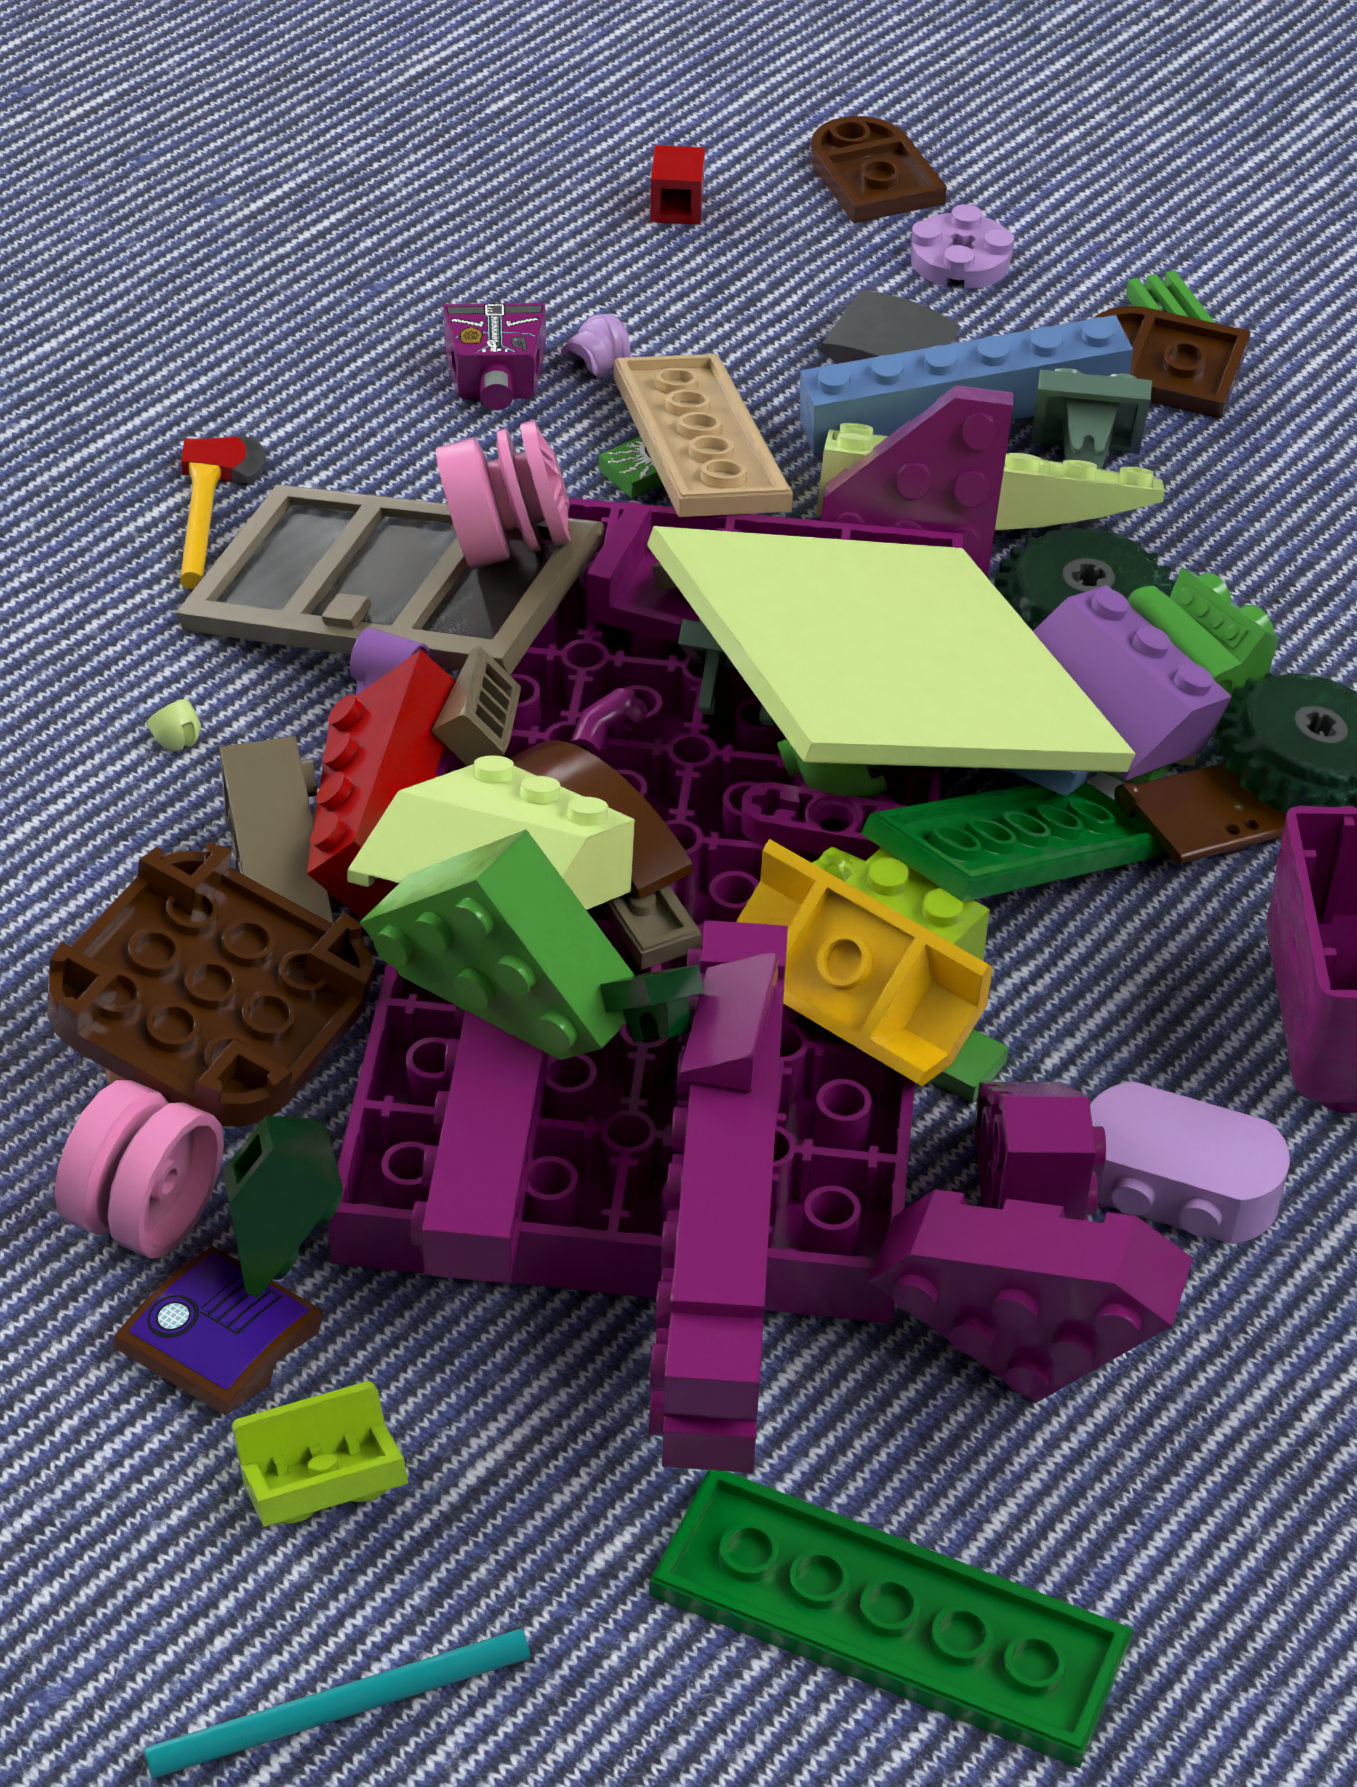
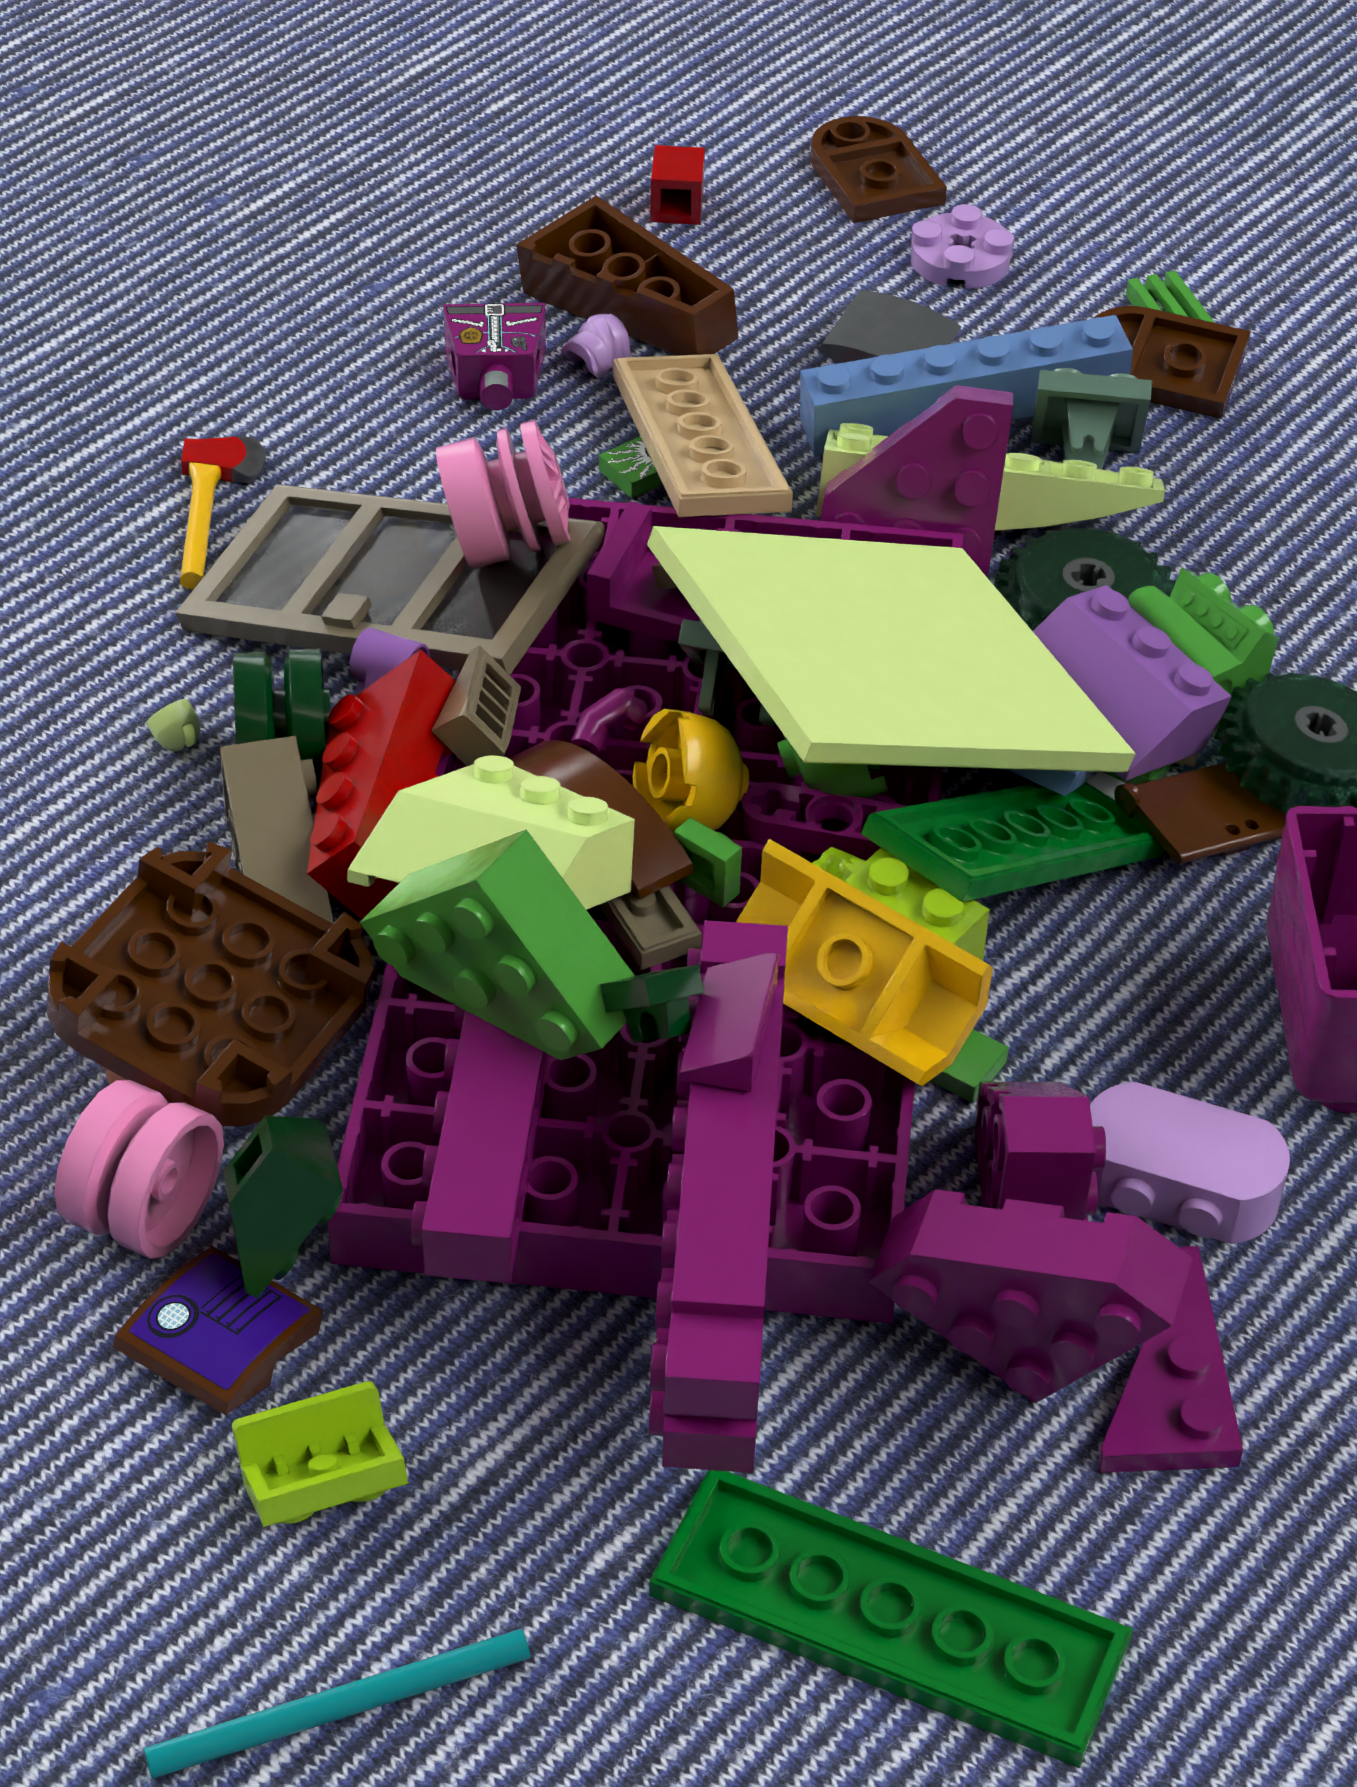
none -> dark green wheel [233,649,331,784]
none -> reddish brown wedge [516,195,739,355]
none -> yellow cylinder [633,709,749,834]
none -> bright green plate [674,817,742,908]
none -> magenta wing [1098,1246,1243,1473]

